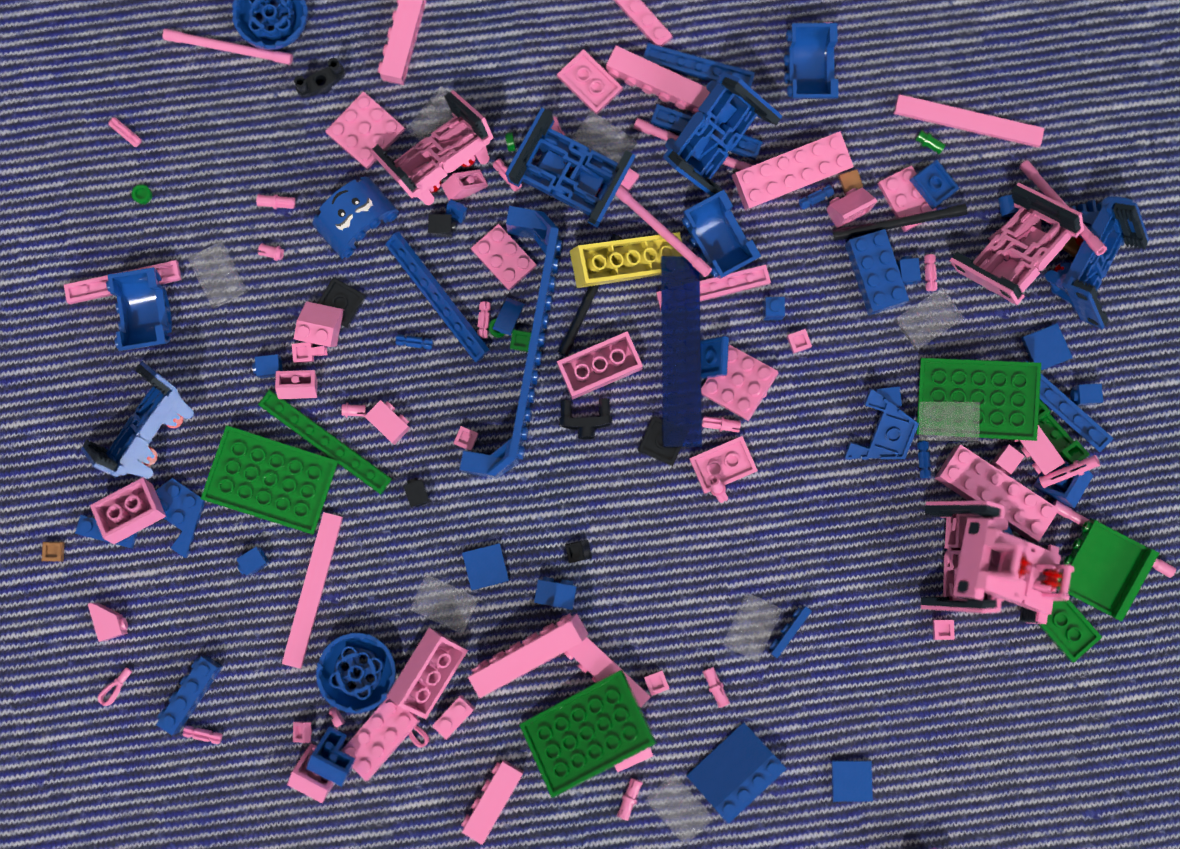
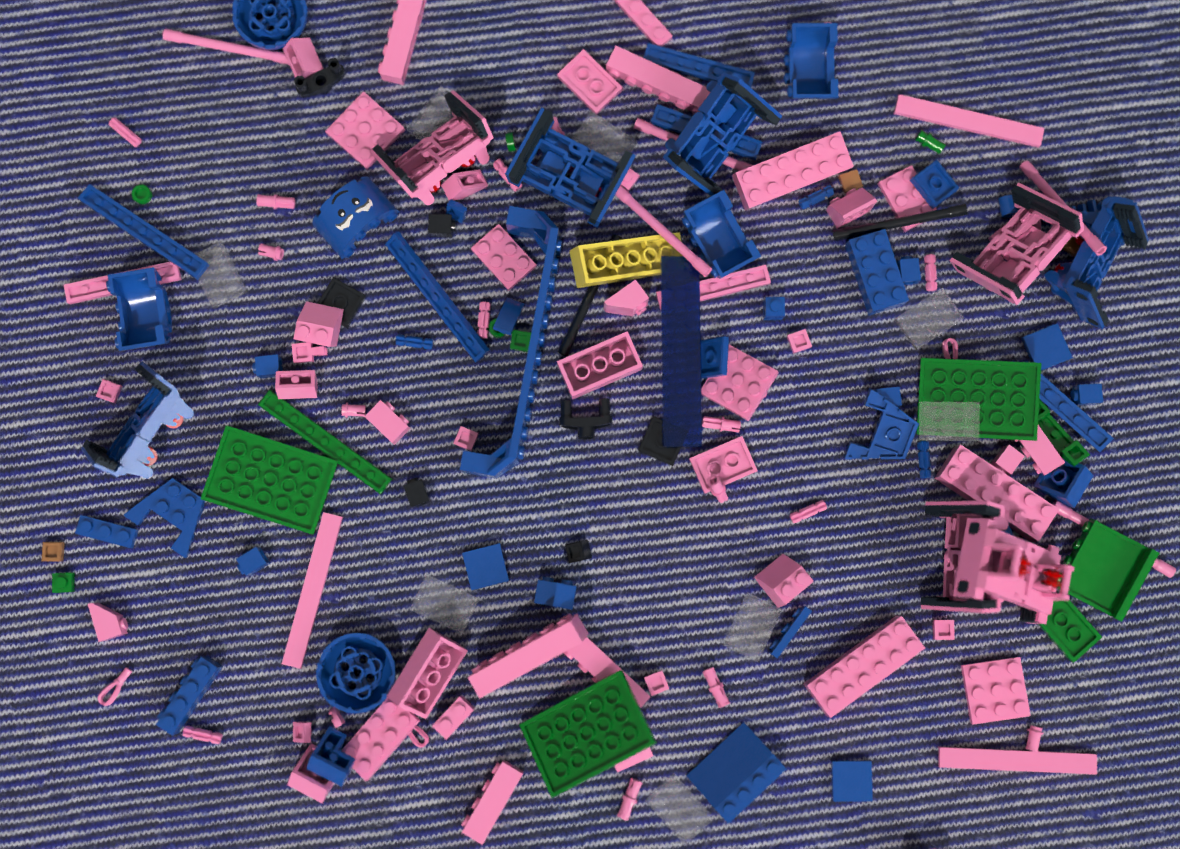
bright pink brick [90,477,166,544] -> none
bright pink pin [1039,455,1100,488] -> none
none -> green plate [52,573,74,593]
none -> blue plate [78,184,210,280]
none -> bright pink tile [96,379,123,404]
none -> bright pink brick [283,37,323,79]
none -> bright pink slope [604,279,649,317]
none -> bright pink slope [754,554,814,608]
none -> bright pink axle [790,500,827,523]
none -> bright pink brick [804,616,925,718]
none -> bright pink tile [938,747,1097,775]
none -> bright pink piece [942,338,958,359]
none -> bright pink plate [961,657,1031,724]
none -> bright pink pin [1025,725,1044,752]

